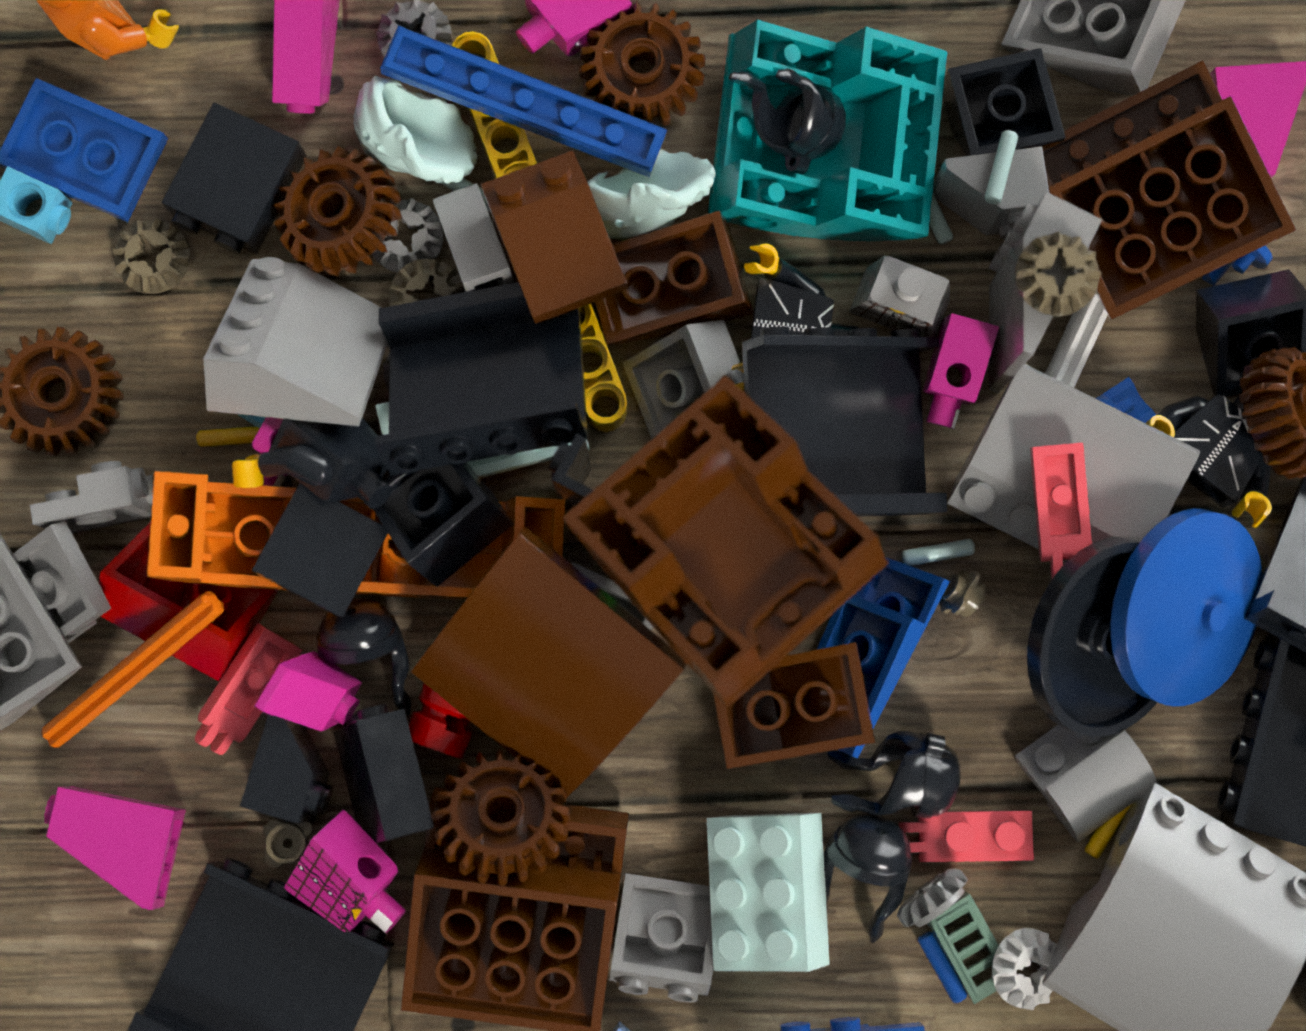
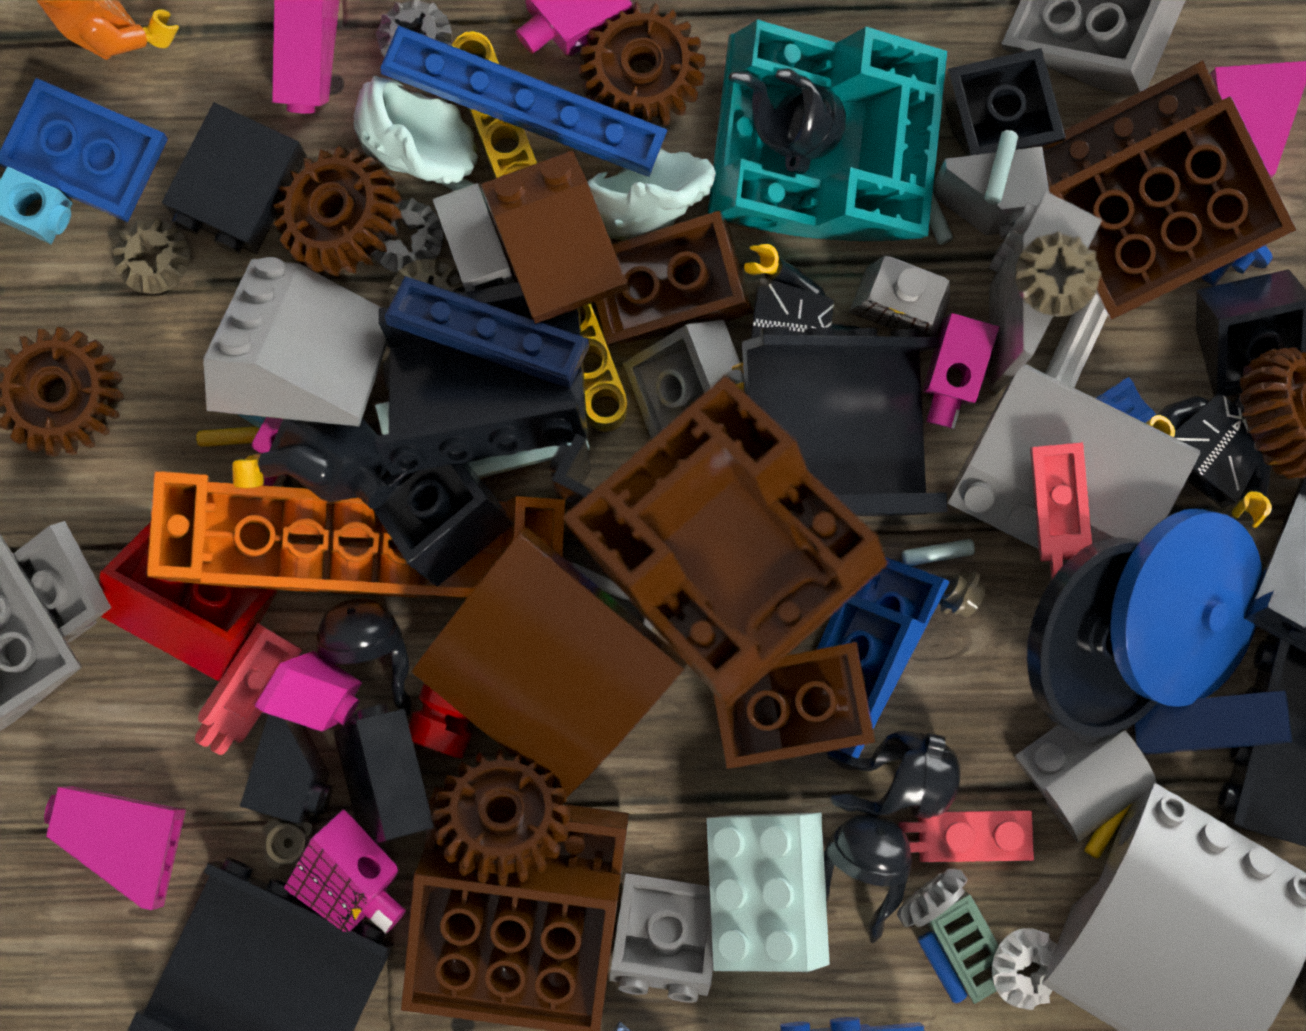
light grey plate [30,461,154,534] -> none
orange axle [41,591,224,748] -> none
black tile [251,483,388,618] -> none
none -> dark blue tile [385,276,589,388]
none -> dark blue tile [1135,691,1292,755]

